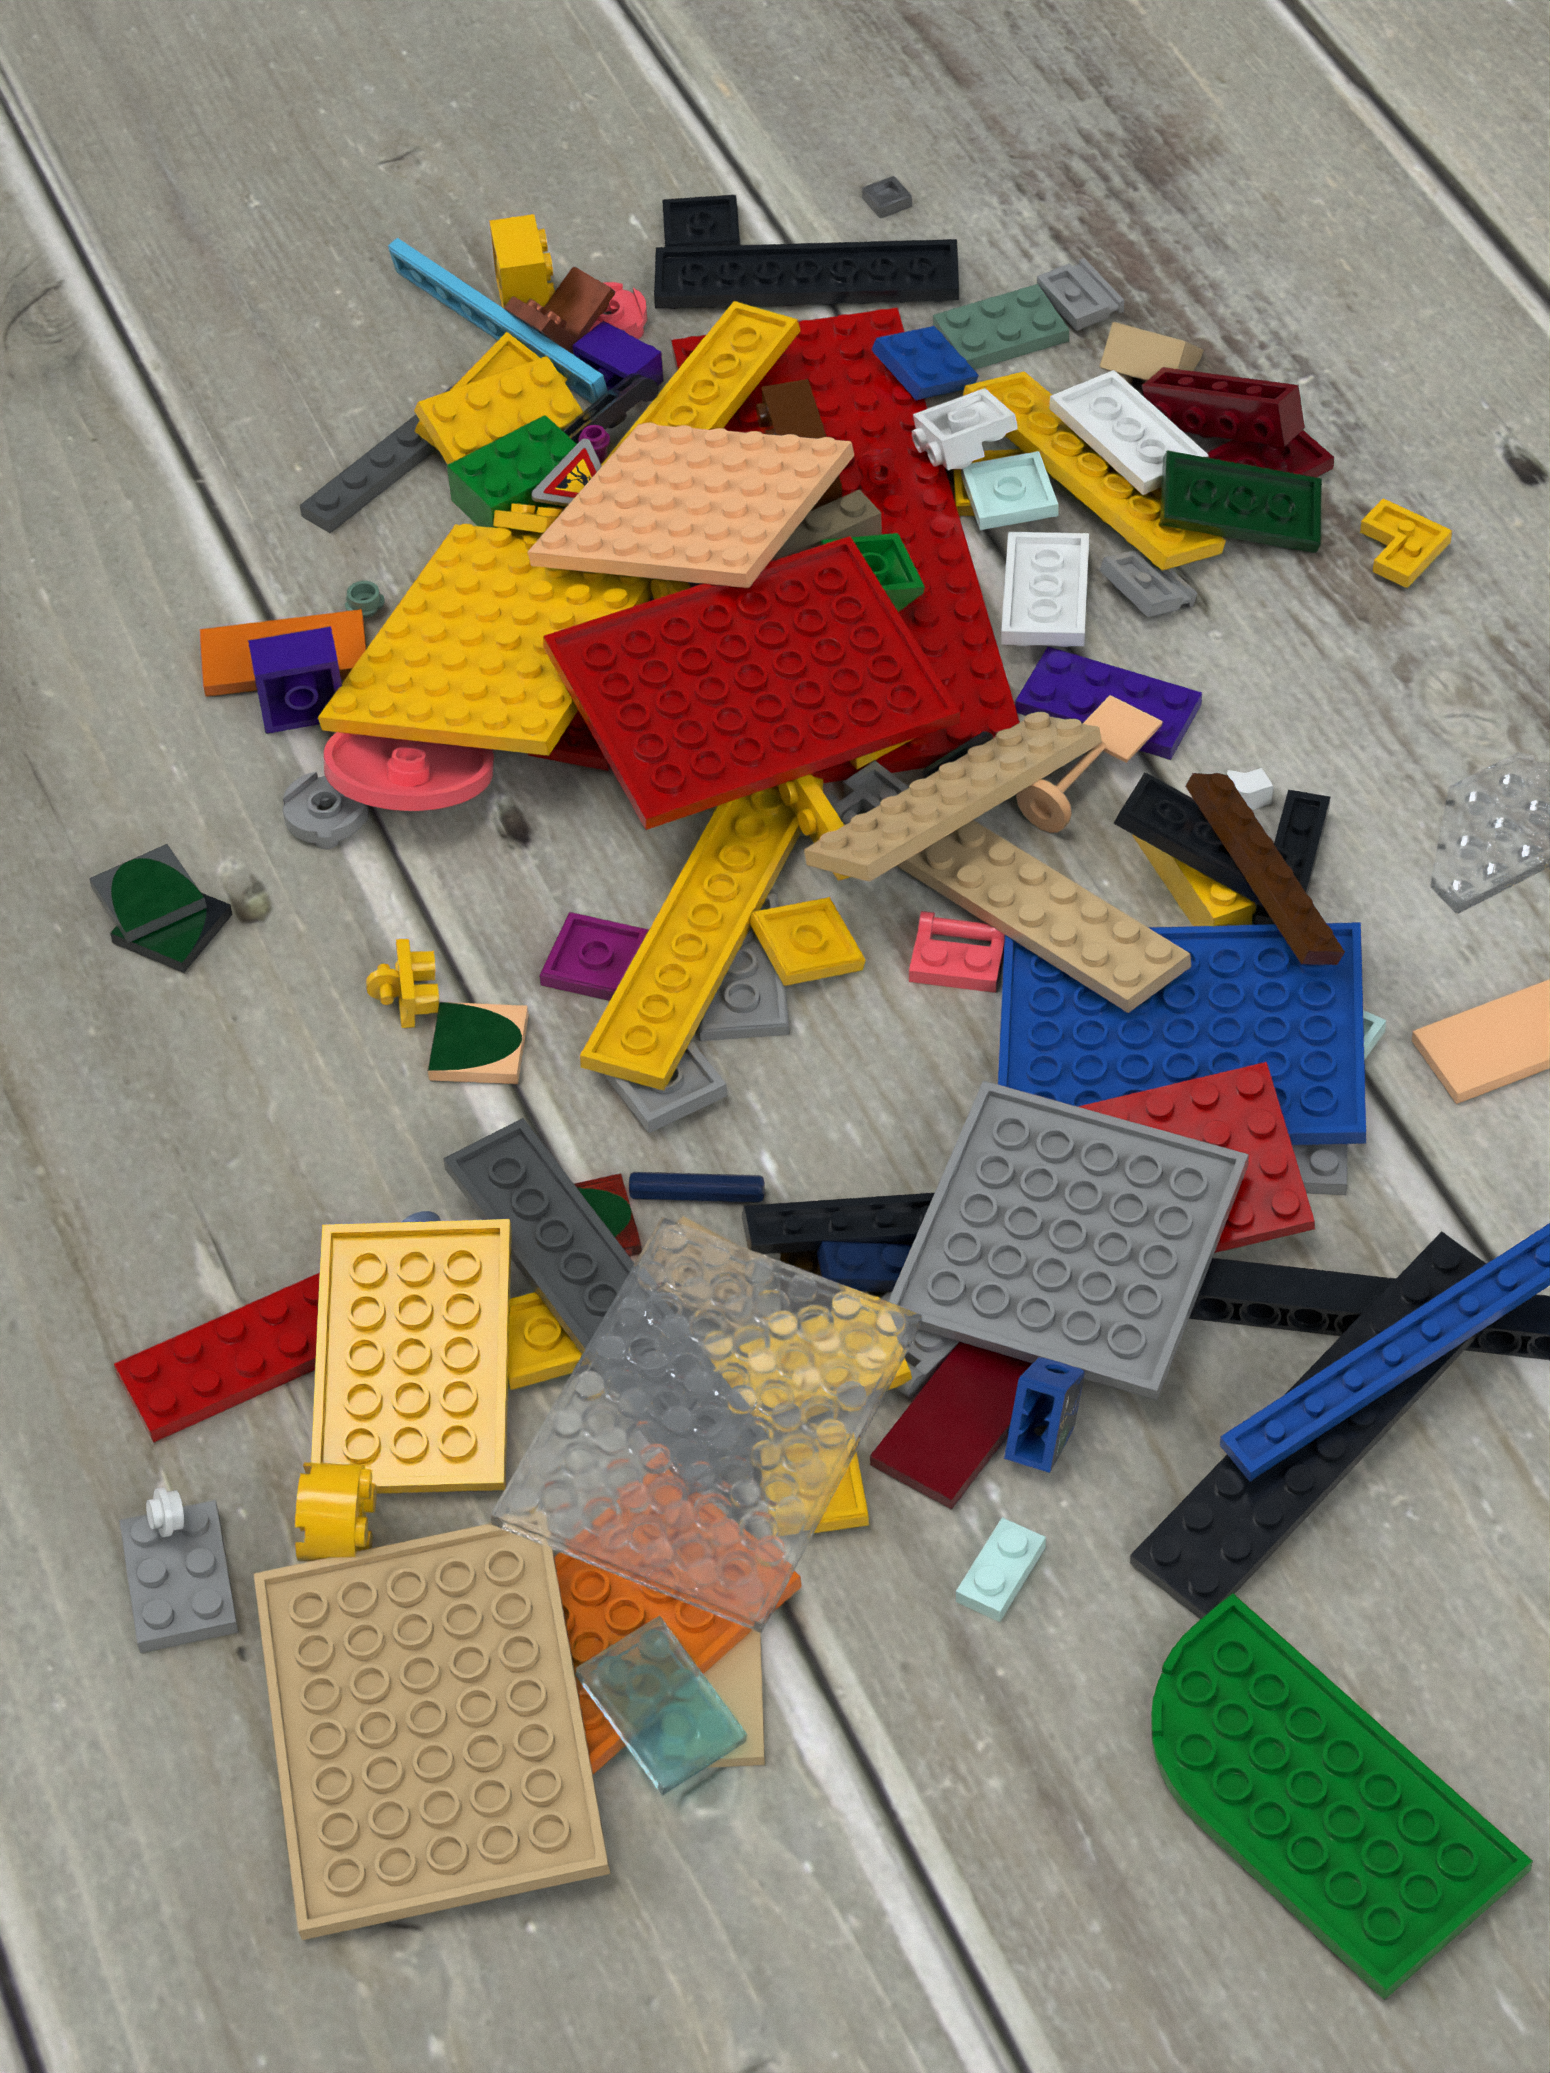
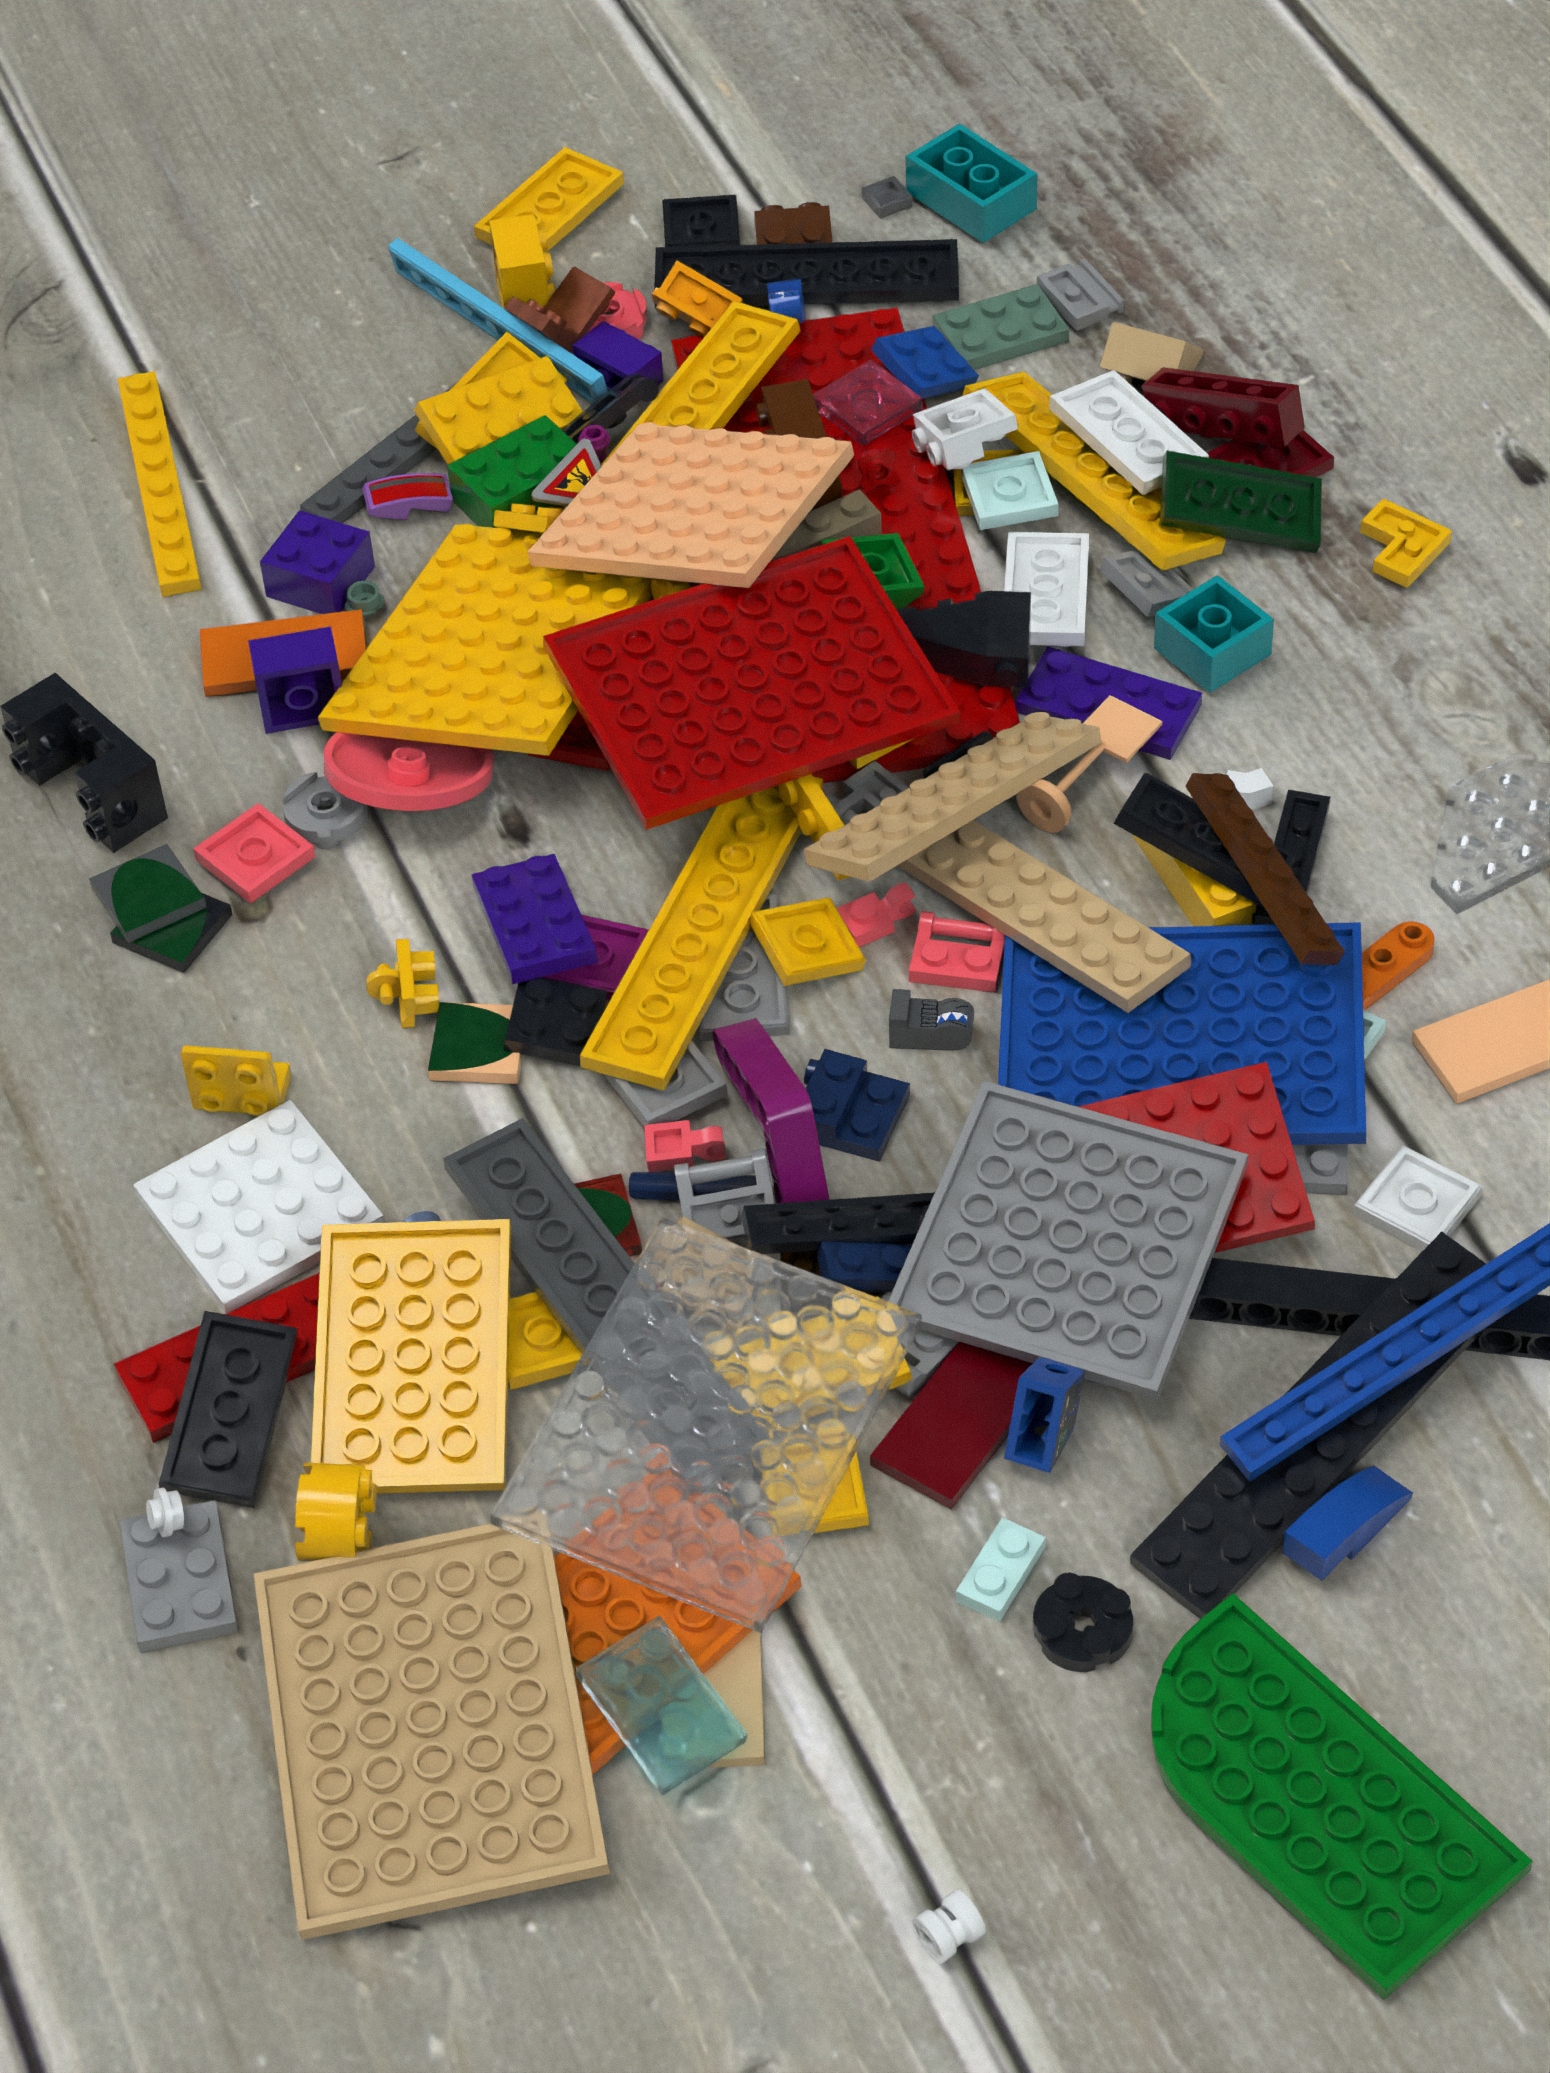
none -> black plate [0,673,168,853]
none -> yellow plate [117,371,202,597]
none -> white plate [133,1100,385,1314]
none -> black tile [158,1311,298,1508]
none -> yellow bracket [180,1045,292,1116]
none -> coral plate [193,803,316,904]
none -> dark purple brick [260,510,375,614]
none -> slope [362,473,453,520]
none -> dark purple plate [471,854,598,984]
none -> yellow plate [474,147,624,253]
none -> black plate [503,977,607,1066]
none -> coral plate [644,1120,726,1172]
none -> light orange bracket [652,261,743,337]
none -> light grey plate [674,1148,775,1240]
none -> magenta beam [712,1018,829,1203]
none -> reddish brown bracket [754,202,832,245]
none -> blue leg [767,278,806,324]
none -> dark blue plate [804,1049,910,1162]
none -> clear pink plate [813,360,923,446]
none -> coral plate [837,883,916,947]
none -> dark grey leg [889,989,975,1051]
none -> black wedge [897,591,1031,688]
none -> teal brick [905,123,1037,243]
none -> white wheel [912,1890,986,1964]
none -> black plate [1033,1572,1133,1672]
none -> teal brick [1154,575,1274,693]
none -> blue slope [1283,1465,1413,1581]
none -> white tile [1353,1145,1483,1251]
none -> orange plate [1362,921,1435,1010]

